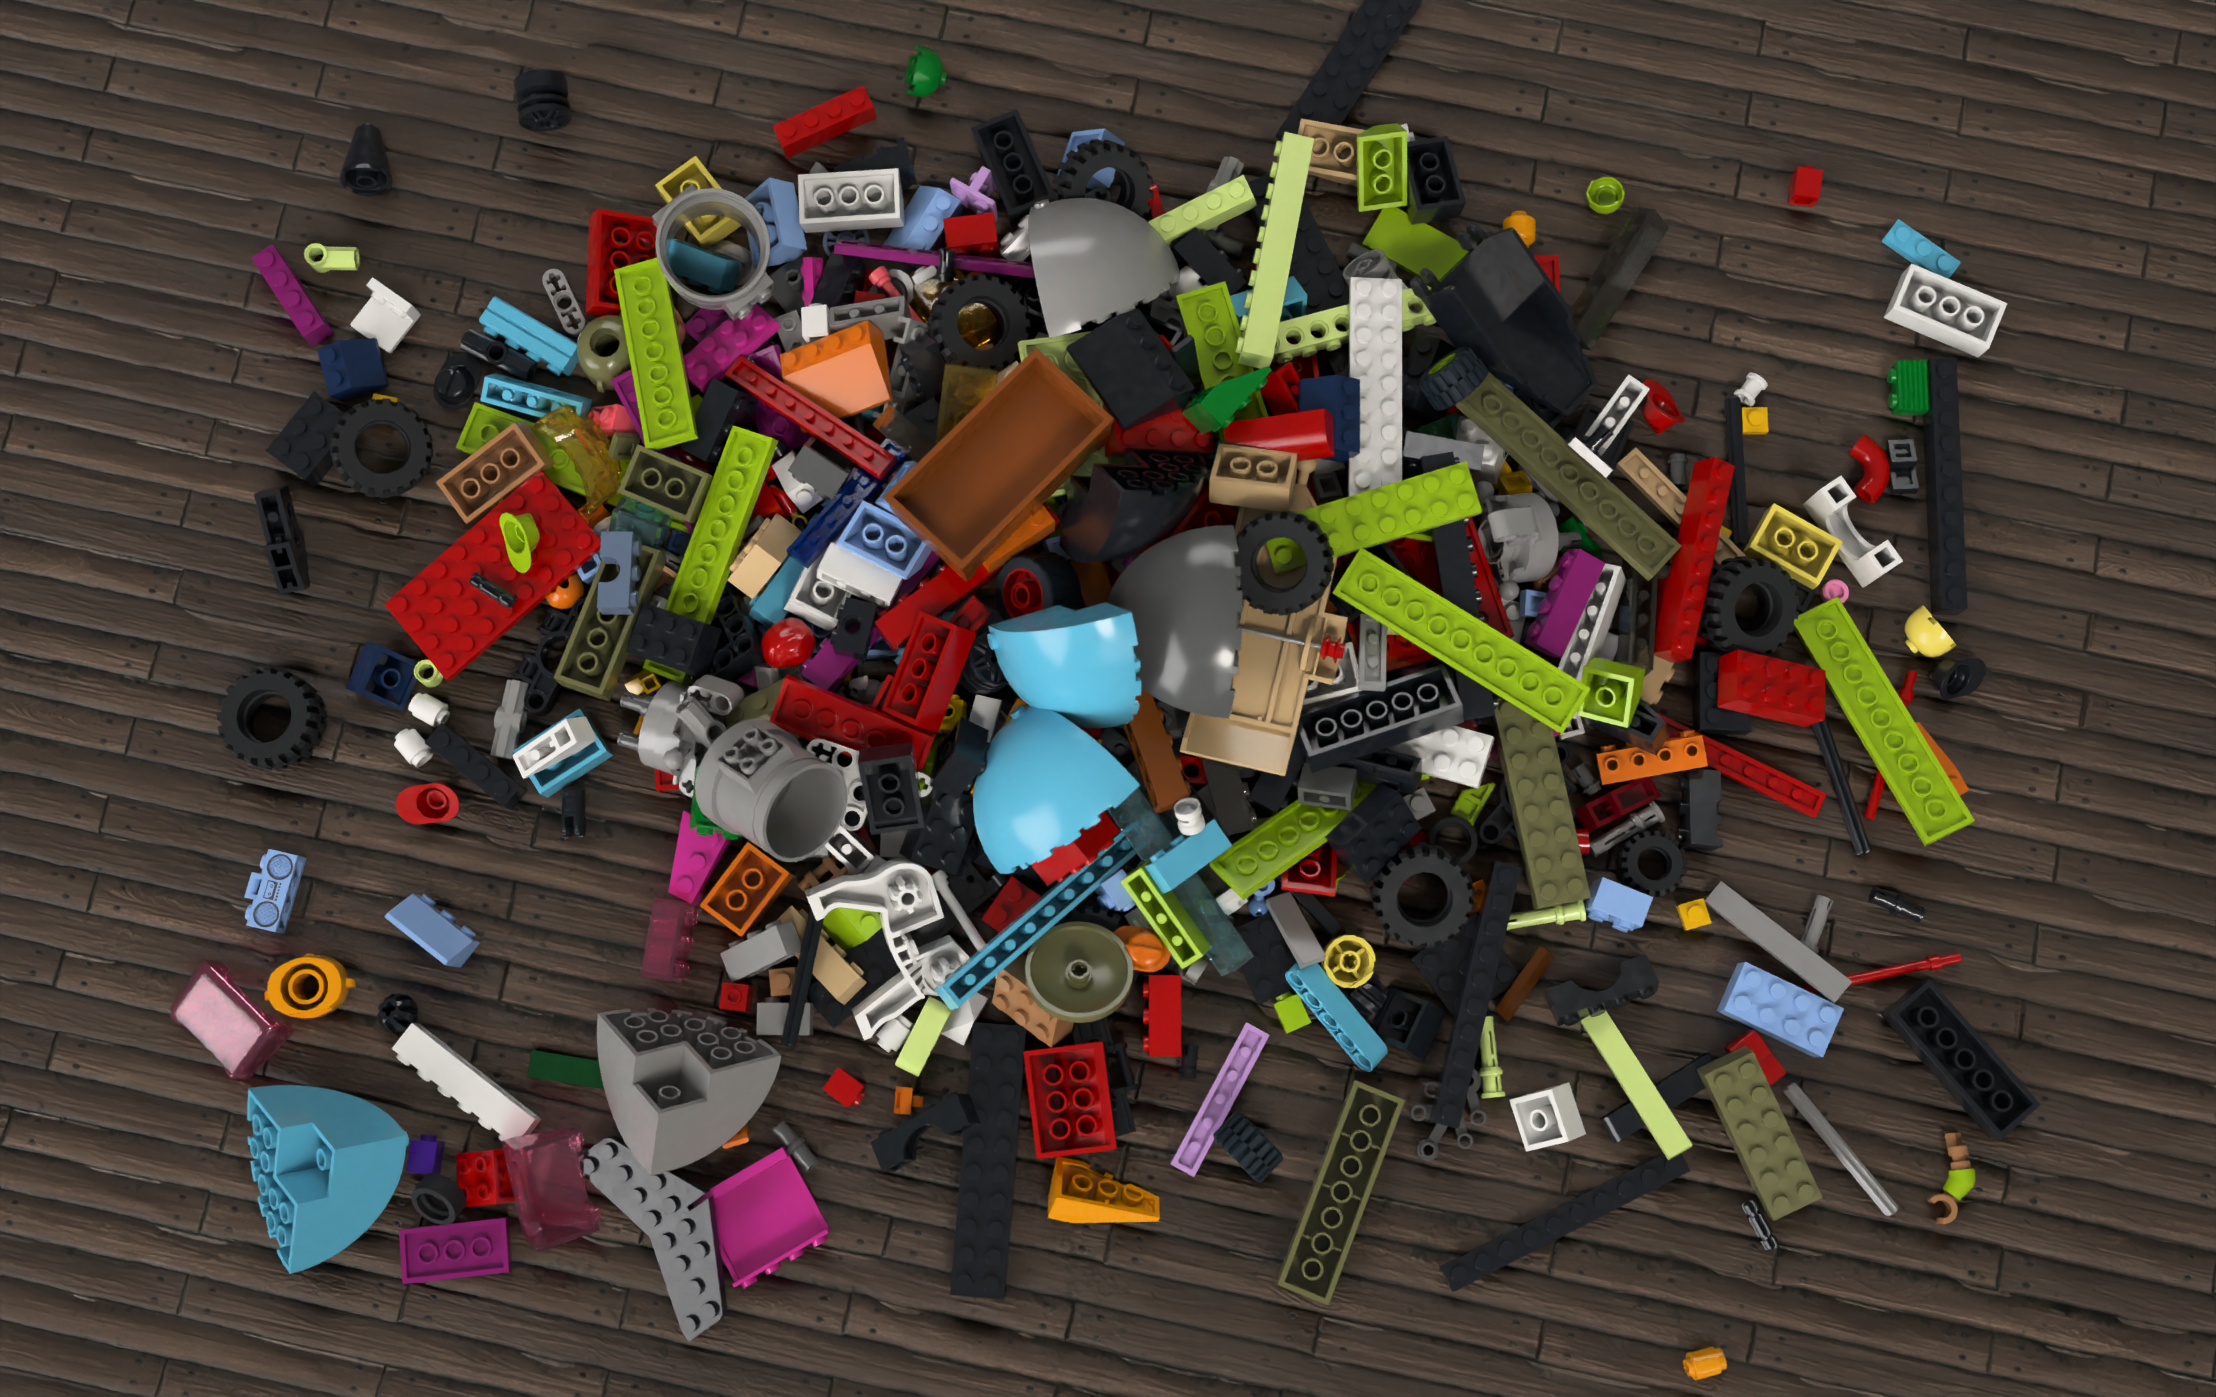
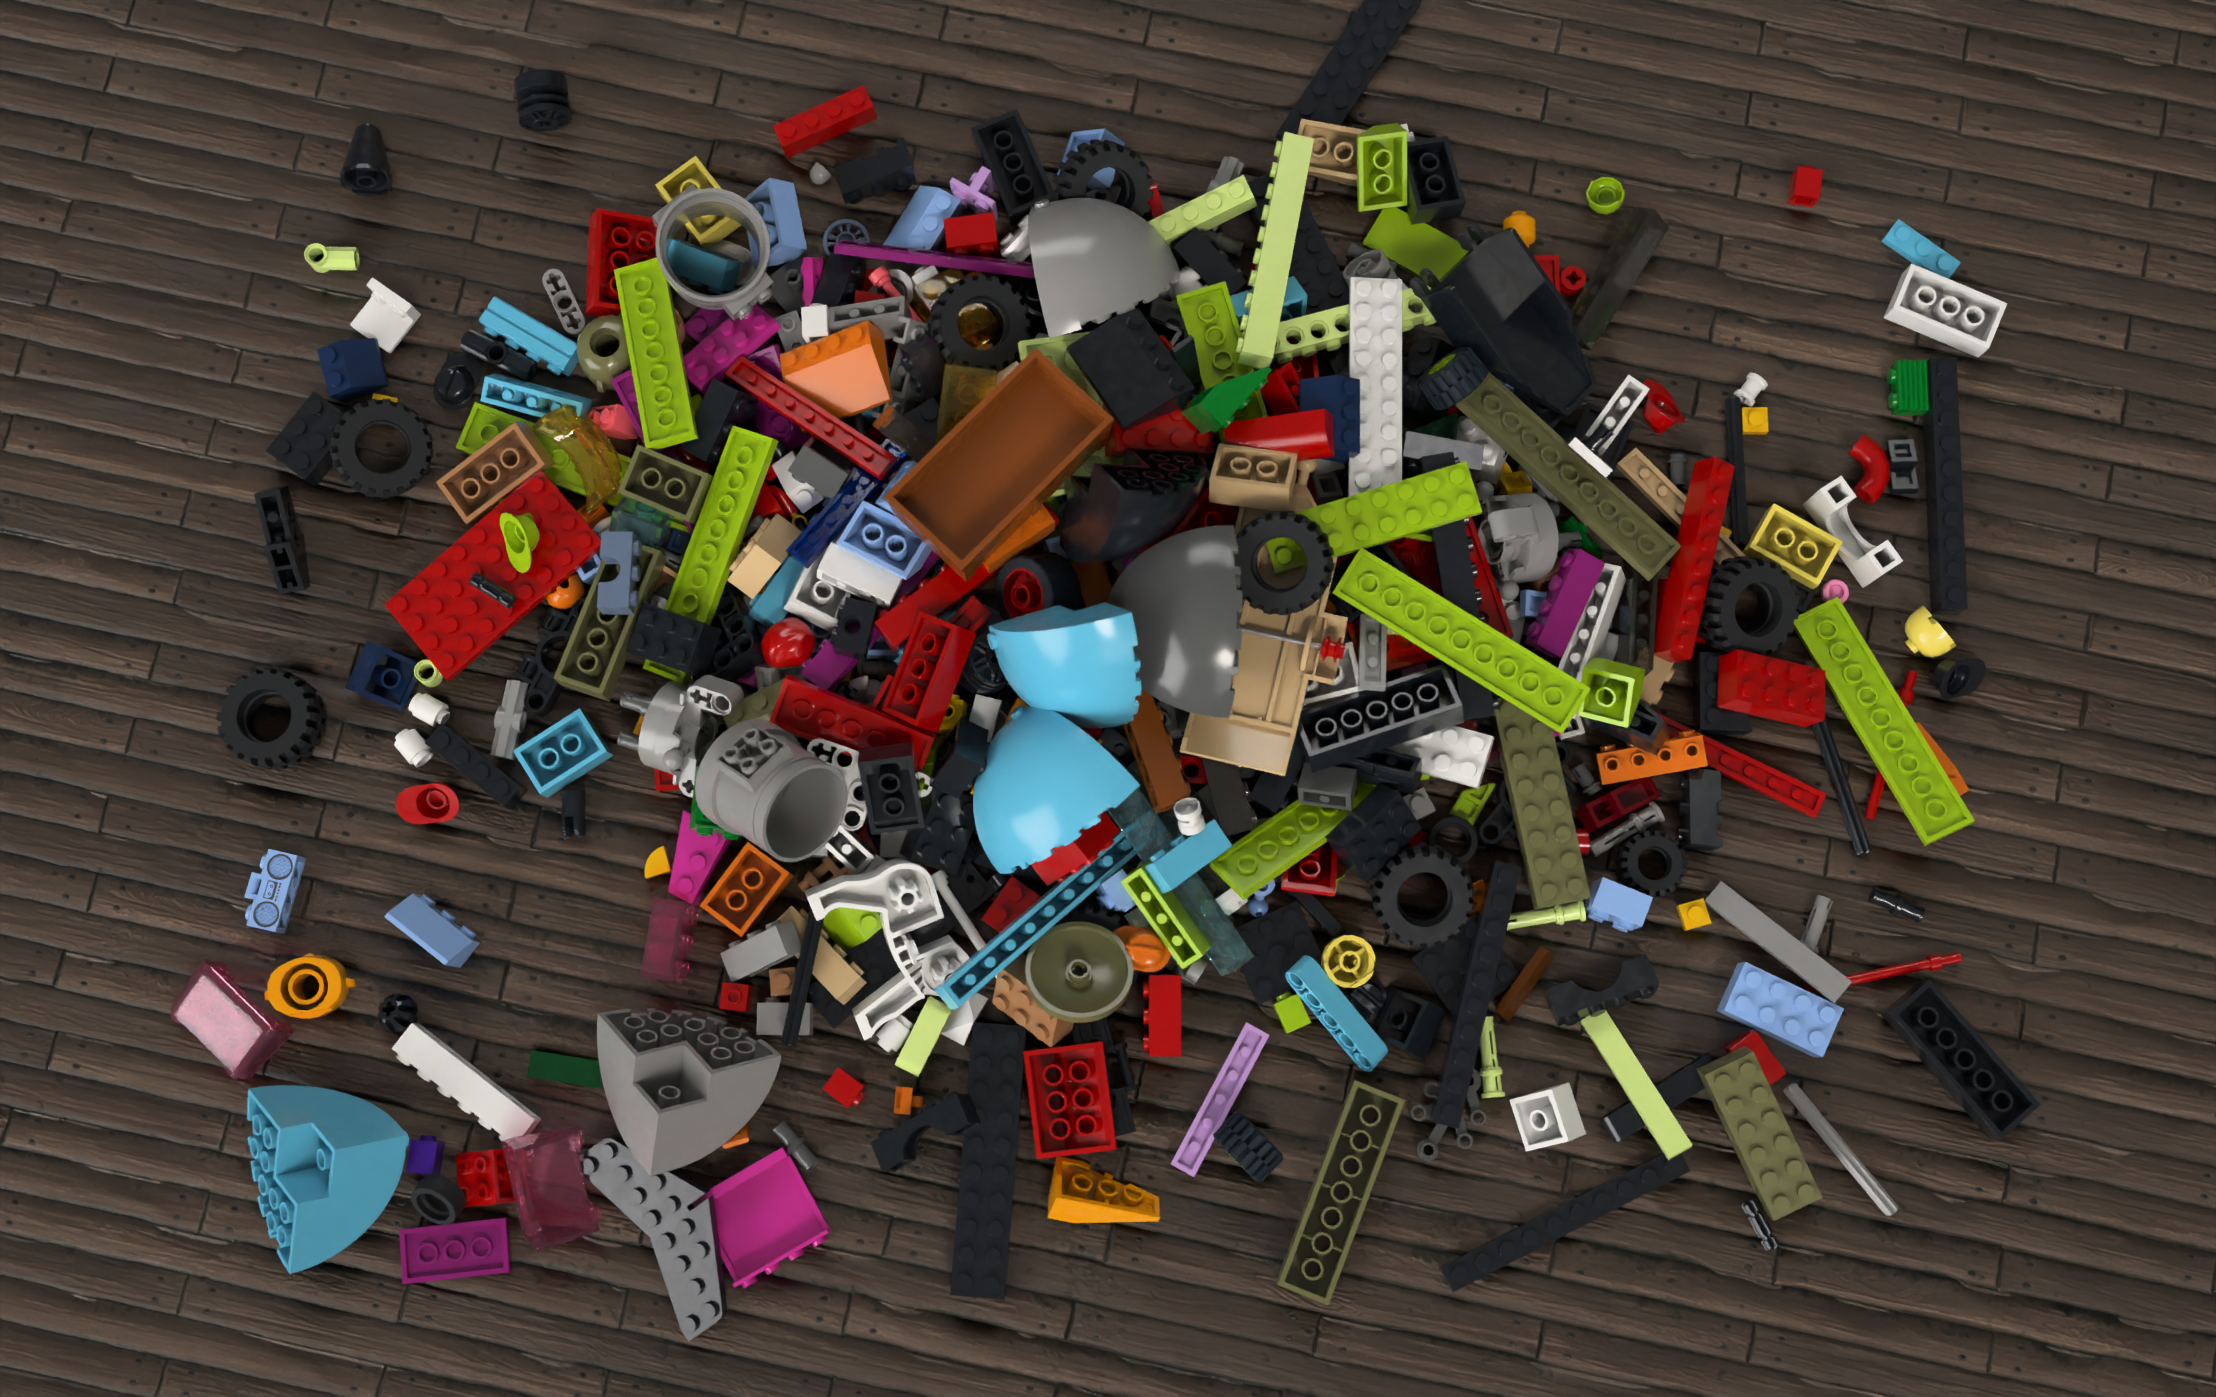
magenta brick [251,244,334,347] -> none
white slope [512,716,597,778] -> none
olive plate [607,432,641,460] -> none
yellow piece [624,669,661,695] -> none
light grey piece [675,697,727,749] -> none
white slope [798,168,905,233] -> none
green cylinder [904,45,947,98] -> none
black pin [936,248,956,282] -> none
black pin [1178,1044,1199,1078] -> none
light grey tile [1265,892,1326,968] -> none
light orange brick [1683,1346,1727,1380] -> none
medium nougat piece [1926,1132,1975,1224] -> none
none -> yellow tile [644,846,672,879]
none -> red wheel [1560,266,1586,296]

